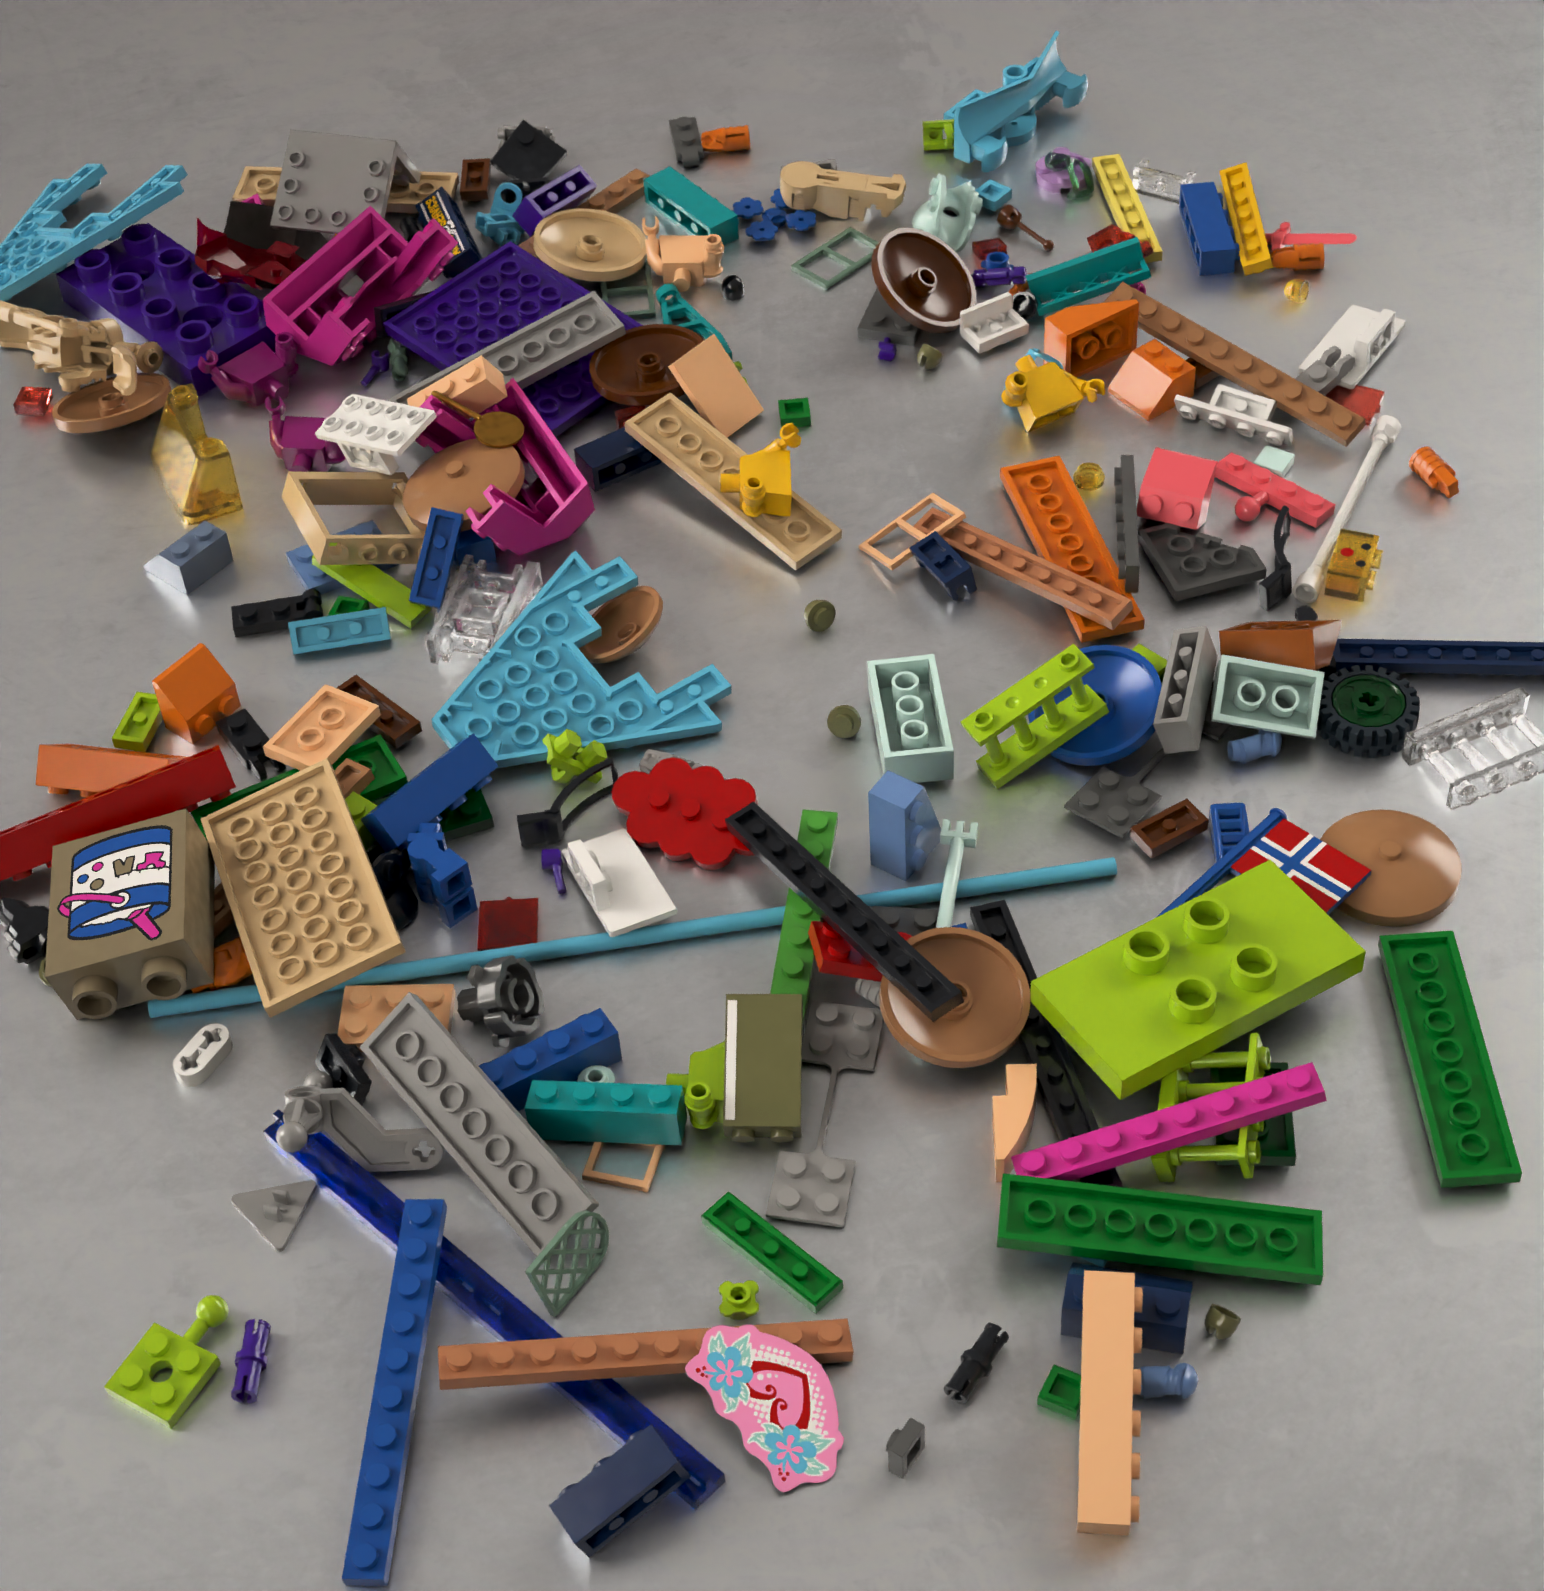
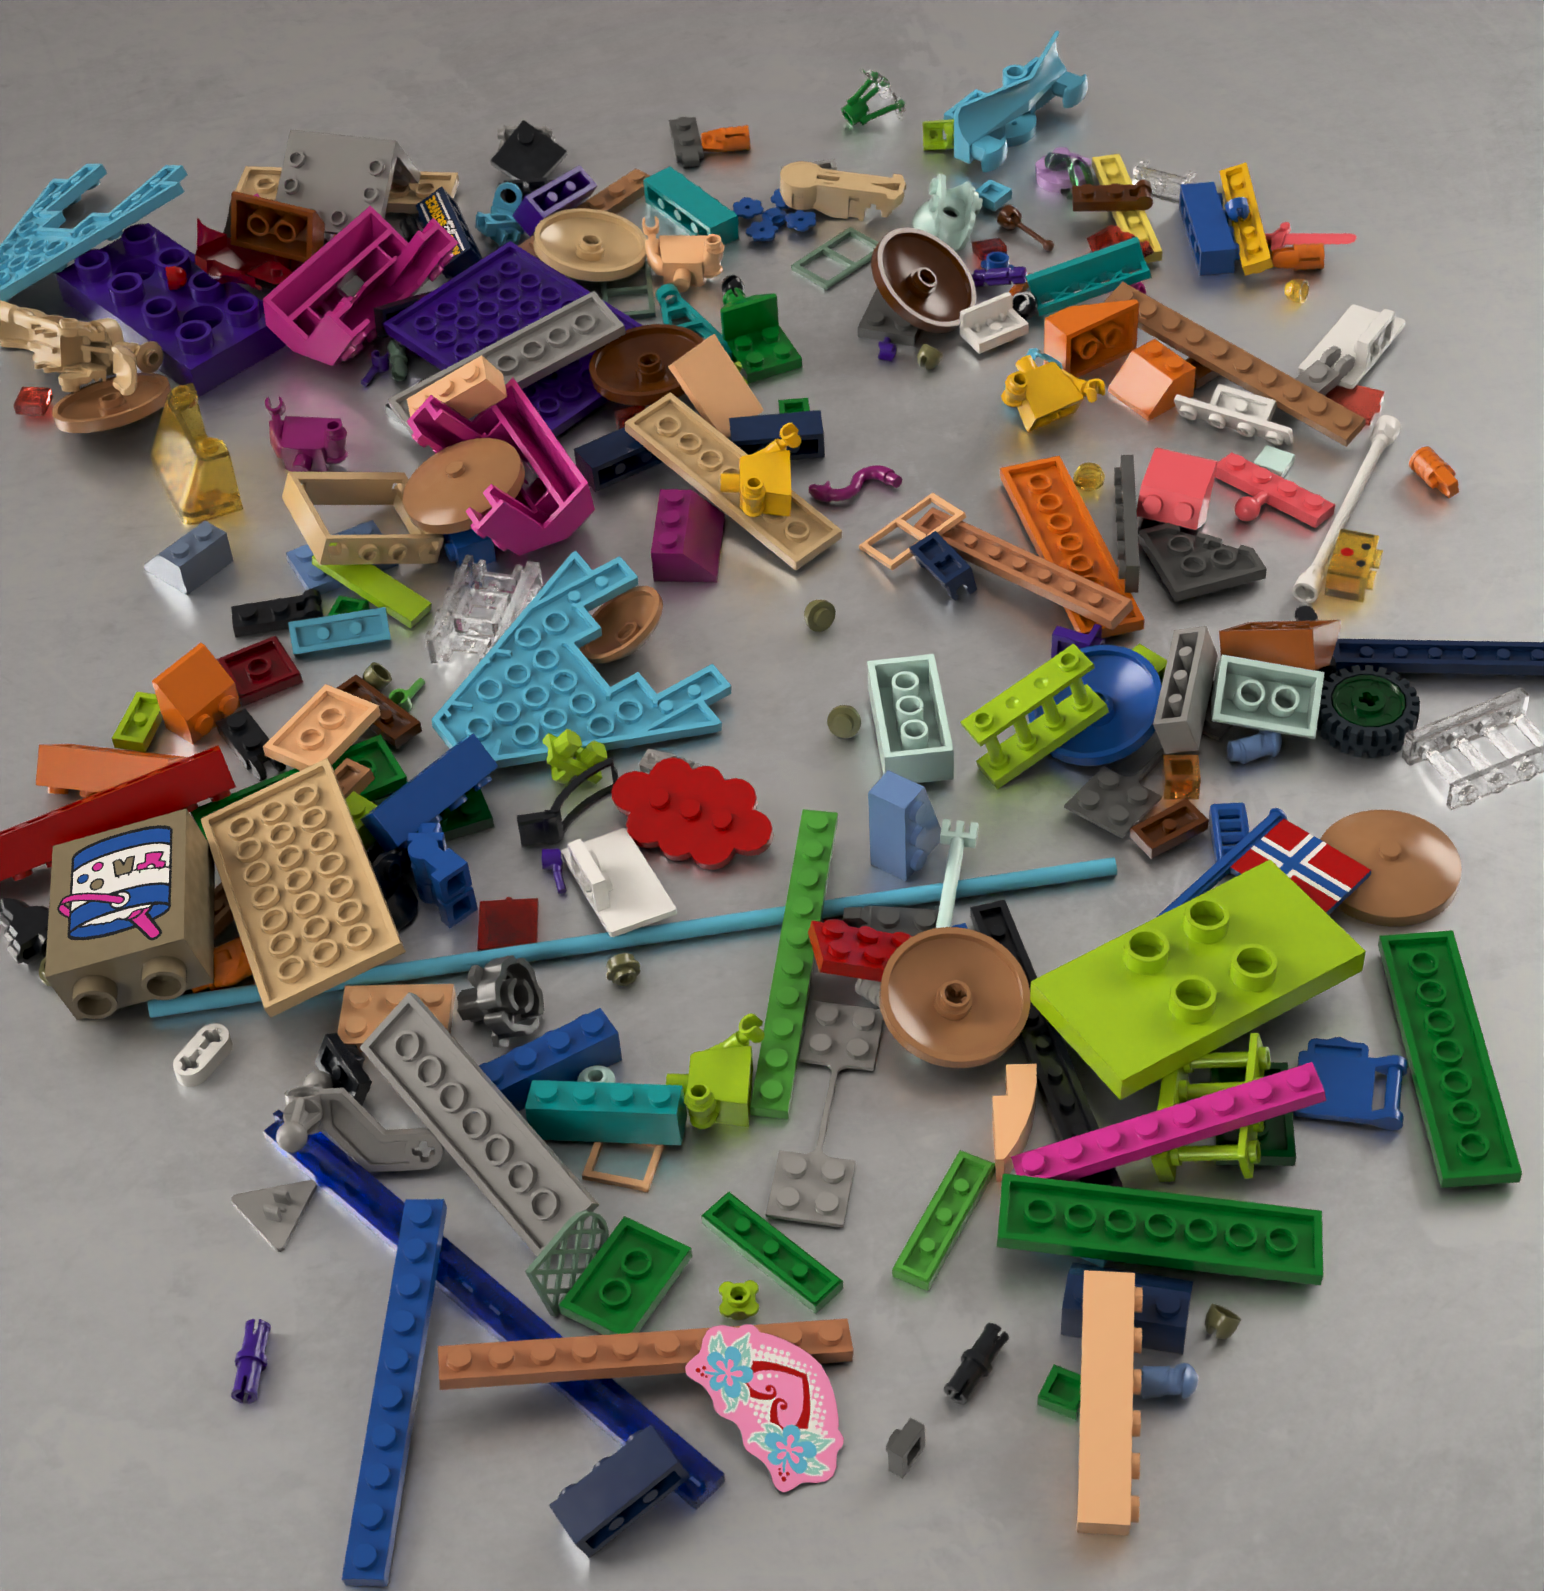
lime plate [104,1295,229,1429] -> none
magenta torso [198,332,299,406] -> none
white bracket [315,394,437,475] -> none
blue plate [409,507,464,610] -> none
pearl gold piece [431,390,524,448] -> none
reddish brown plate [460,158,491,201] -> none
olive panel [723,994,803,1143] -> none
black plate [725,802,964,1022] -> none
black piece [1259,505,1292,611] -> none
none -> red hinge [165,266,187,290]
none -> dark red tile [216,636,303,707]
none -> dark orange slope [231,191,325,262]
none -> olive hinge [362,662,392,691]
none -> bright green hand [389,678,425,712]
none -> green plate [559,1216,692,1335]
none -> olive plate [606,953,641,986]
none -> magenta slope [651,489,725,582]
none -> green plate [720,288,802,384]
none -> dark blue brick [729,410,825,460]
none -> magenta animal [808,465,902,502]
none -> green plant [841,69,906,126]
none -> bright green tile [892,1150,995,1291]
none -> dark purple bracket [1051,624,1105,658]
none -> reddish brown plate [1072,180,1153,212]
none -> clear orange plate [1162,755,1201,799]
none -> blue hinge [1225,197,1250,222]
none -> blue piece [1293,1037,1408,1131]

